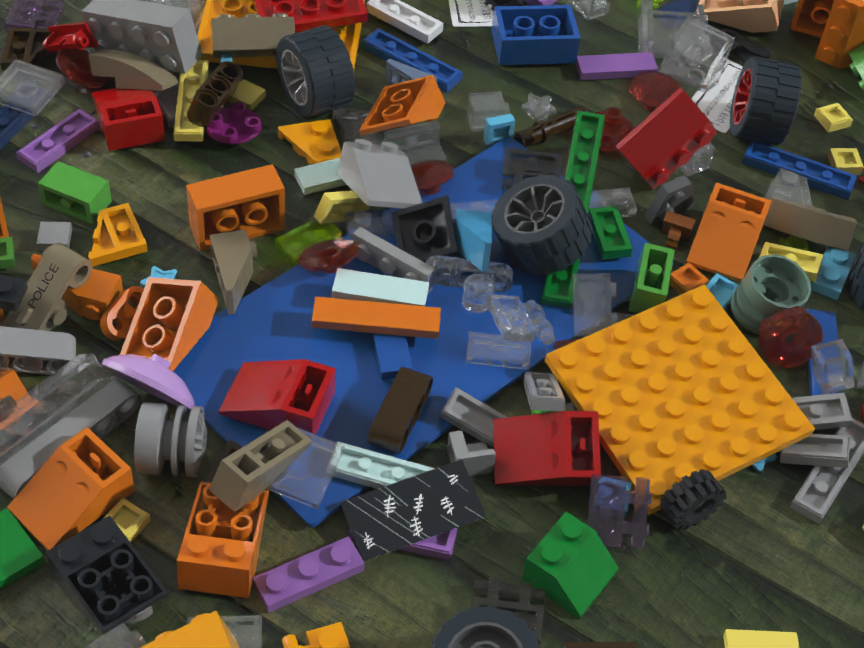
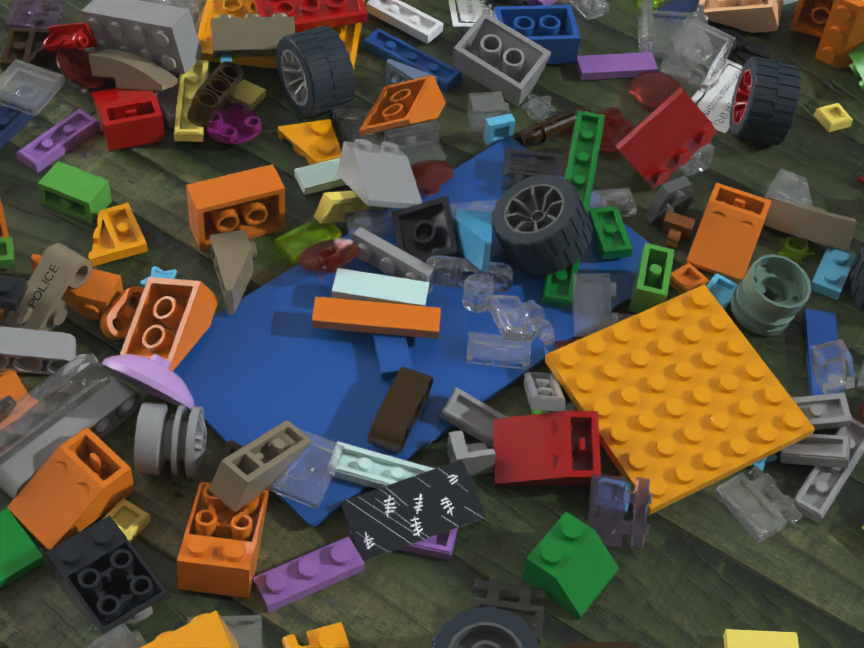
light grey tile [36,221,72,251] -> none
red slope [218,359,336,442] -> none
black tyre [660,469,727,530] -> none
blue tile [742,141,857,200] -> none
clear red plate [758,306,823,368] -> none
light yellow plate [759,242,824,282] -> none
light yellow tile [827,148,864,175] -> none
none -> light grey slope [452,12,551,107]
none -> clear plate [715,466,802,543]

